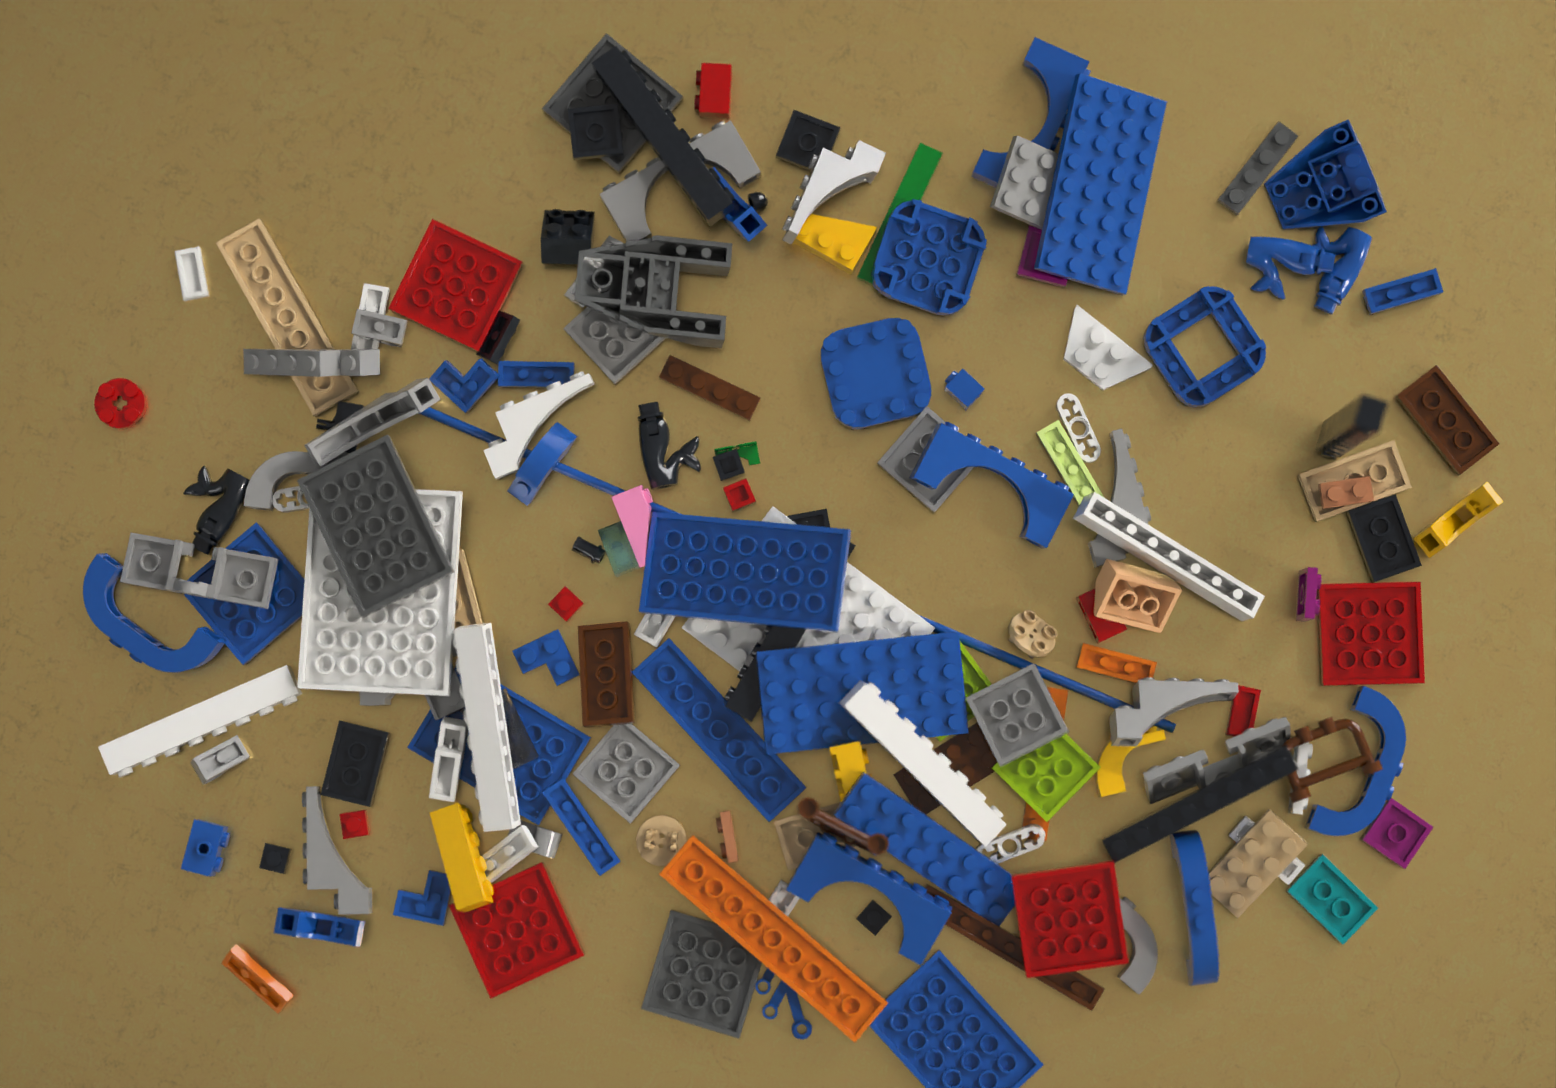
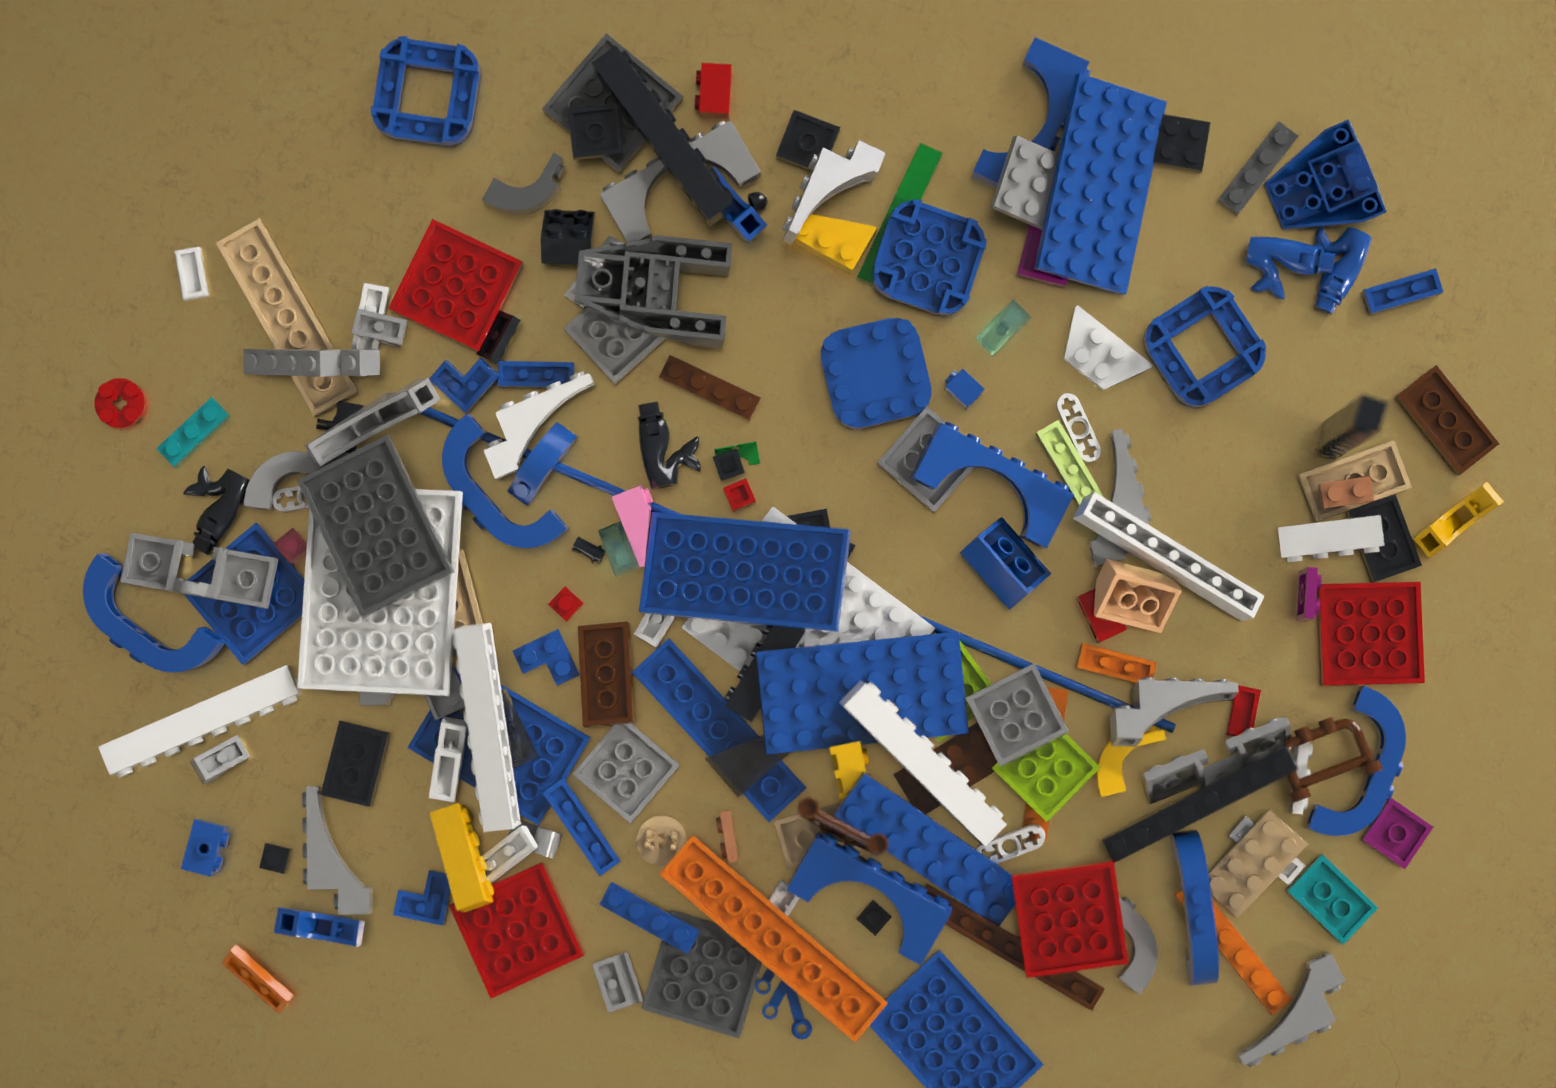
red plate [340,810,370,839] -> none
tan plate [1008,610,1057,659] -> none
none -> teal plate [156,397,230,467]
none -> clear pink brick [273,527,307,565]
none -> blue plate [371,36,480,146]
none -> blue arch [442,414,569,548]
none -> dark grey arch [482,153,565,215]
none -> light grey plate [592,951,644,1013]
none -> blue plate [599,882,700,954]
none -> clear smoke wing [705,735,791,797]
none -> blue slope [960,517,1051,610]
none -> clear light blue slope [975,299,1031,356]
none -> black plate [1153,114,1211,173]
none -> orange plate [1174,889,1292,1016]
none -> light grey arch [1236,952,1345,1067]
none -> white brick [1278,515,1384,562]

